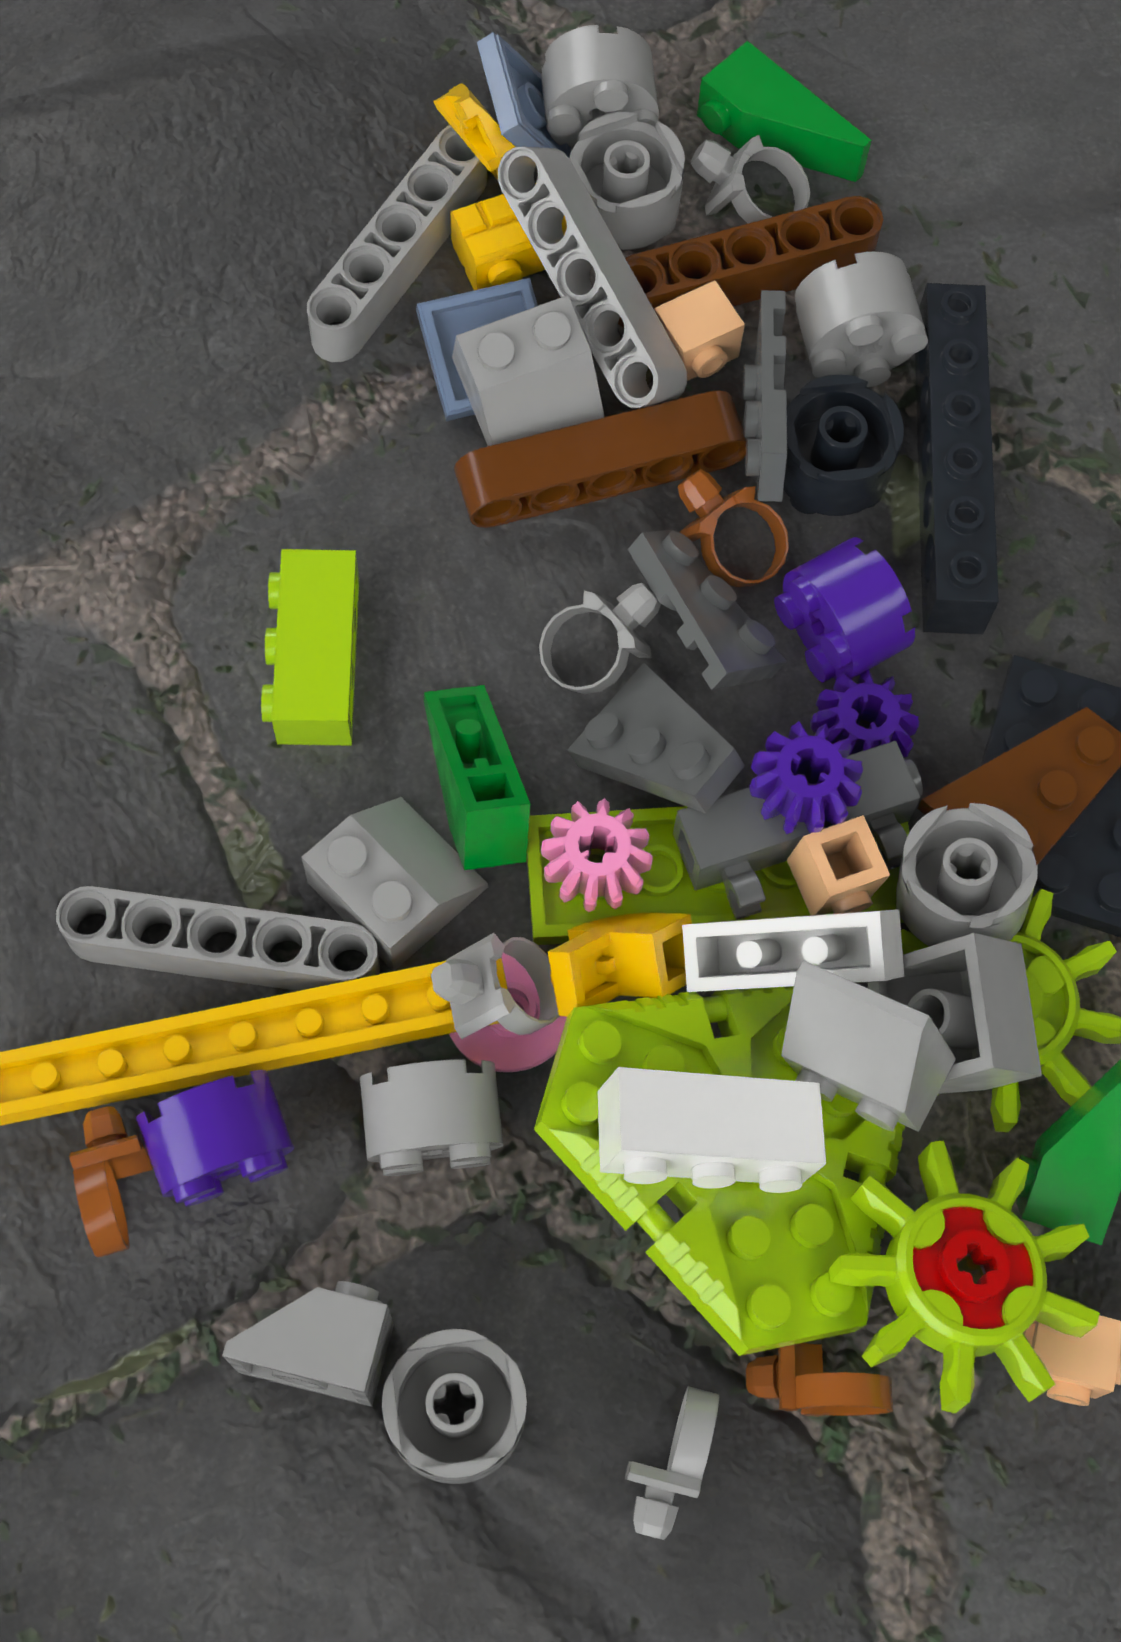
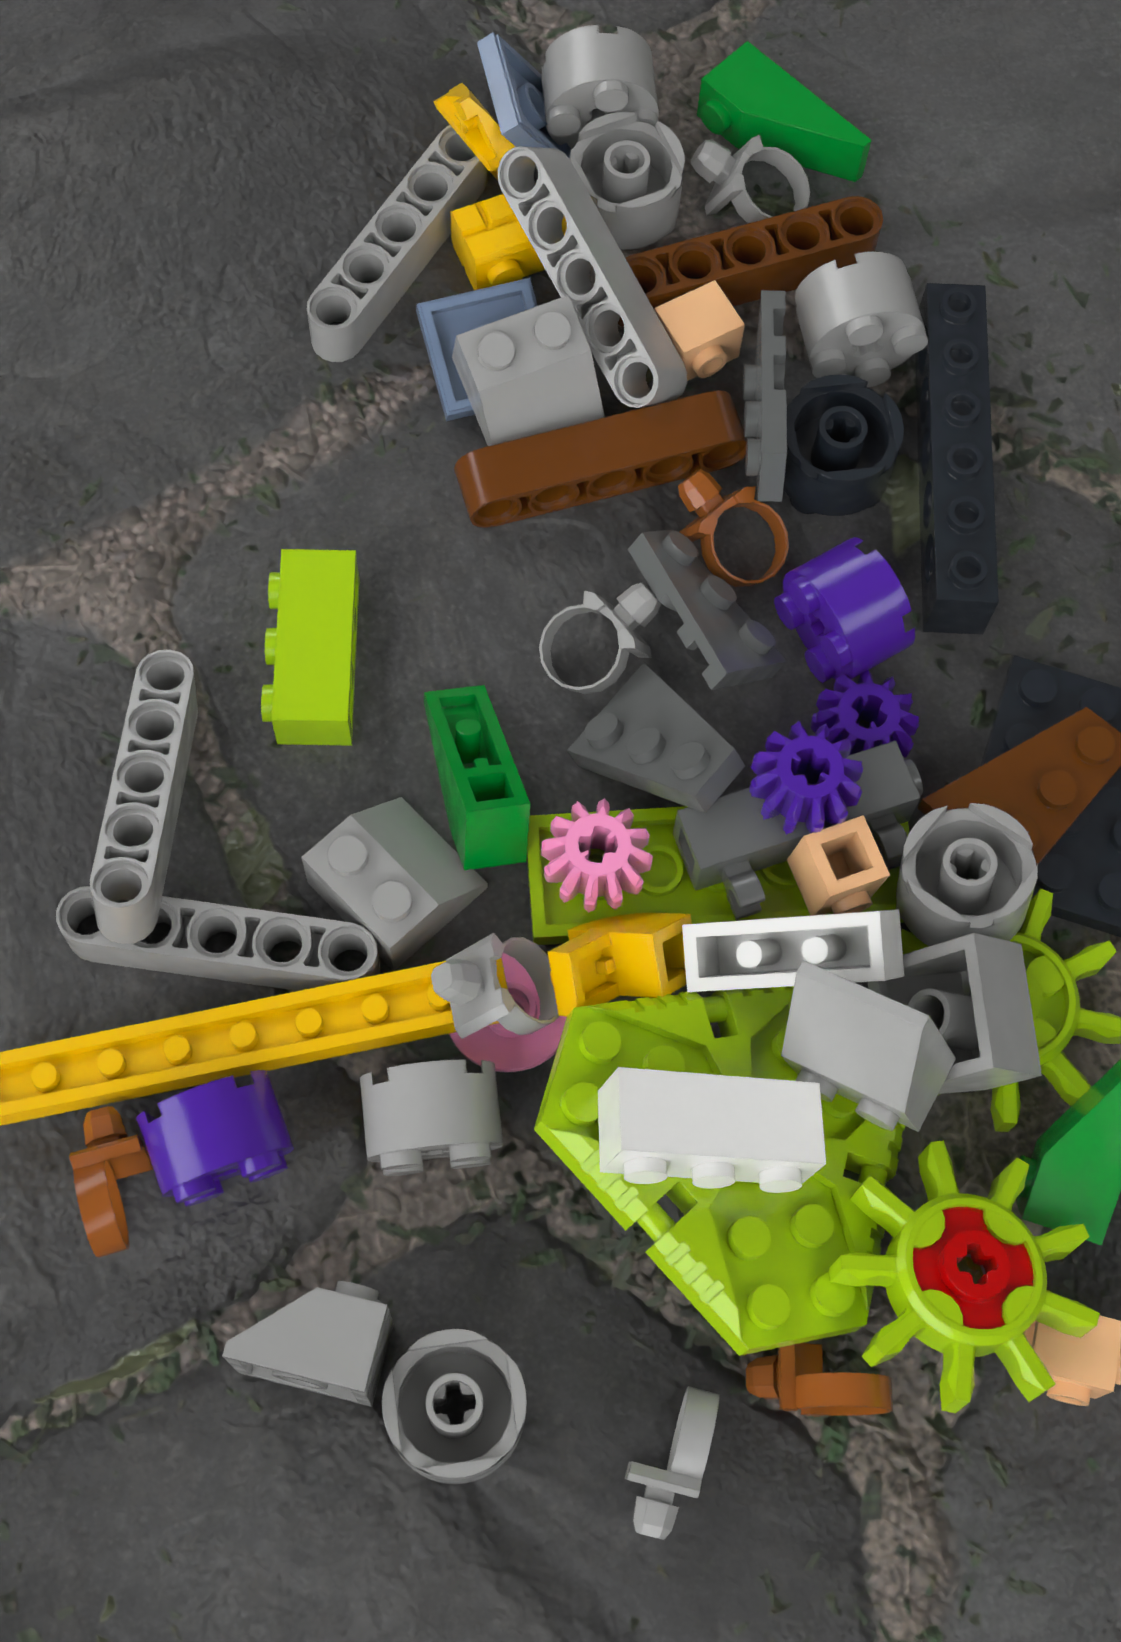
none -> light grey beam [90,650,198,944]

